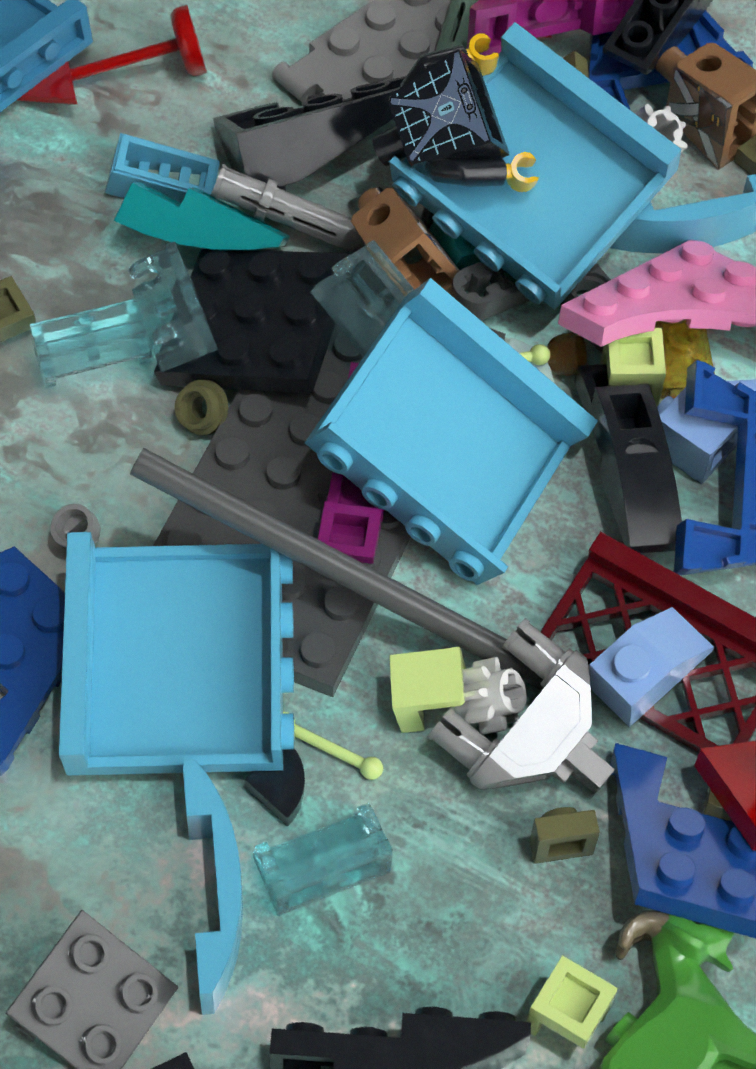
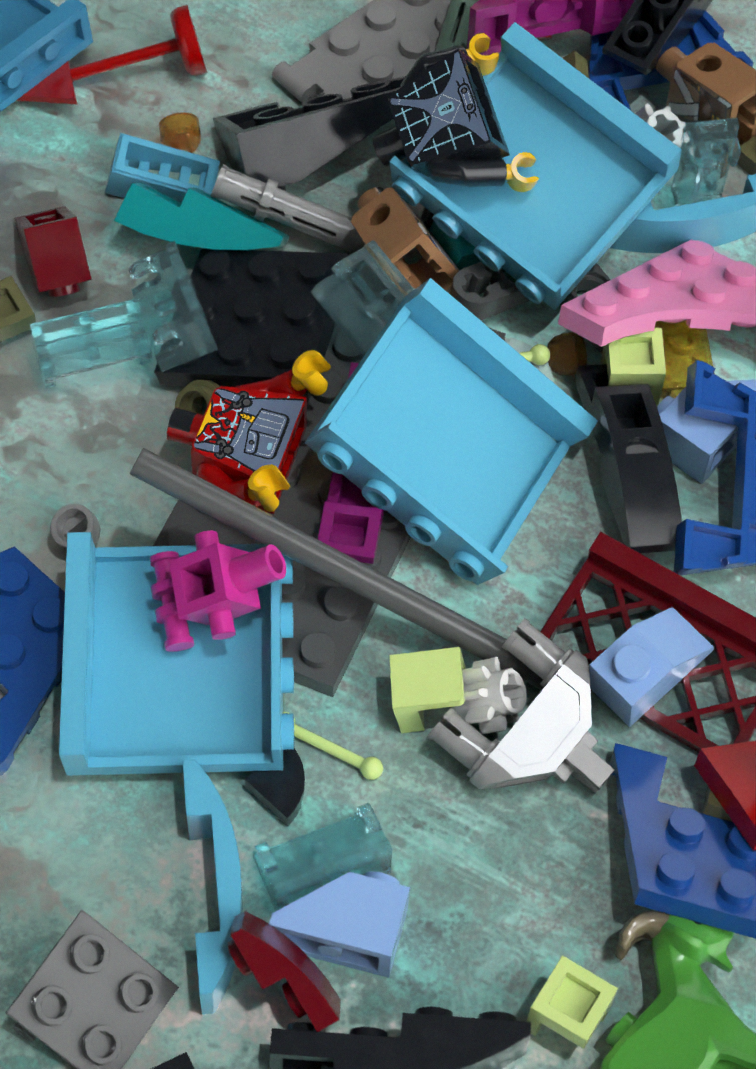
olive plate [529,807,600,864] -> none
none -> dark red slope [14,206,92,297]
none -> dark pink piece [150,531,286,652]
none -> clear orange hinge [158,112,201,153]
none -> torso [167,350,331,514]
none -> dark red slope [227,911,341,1032]
none -> light blue slope [269,871,410,978]
none -> clear light blue hinge [671,118,741,206]

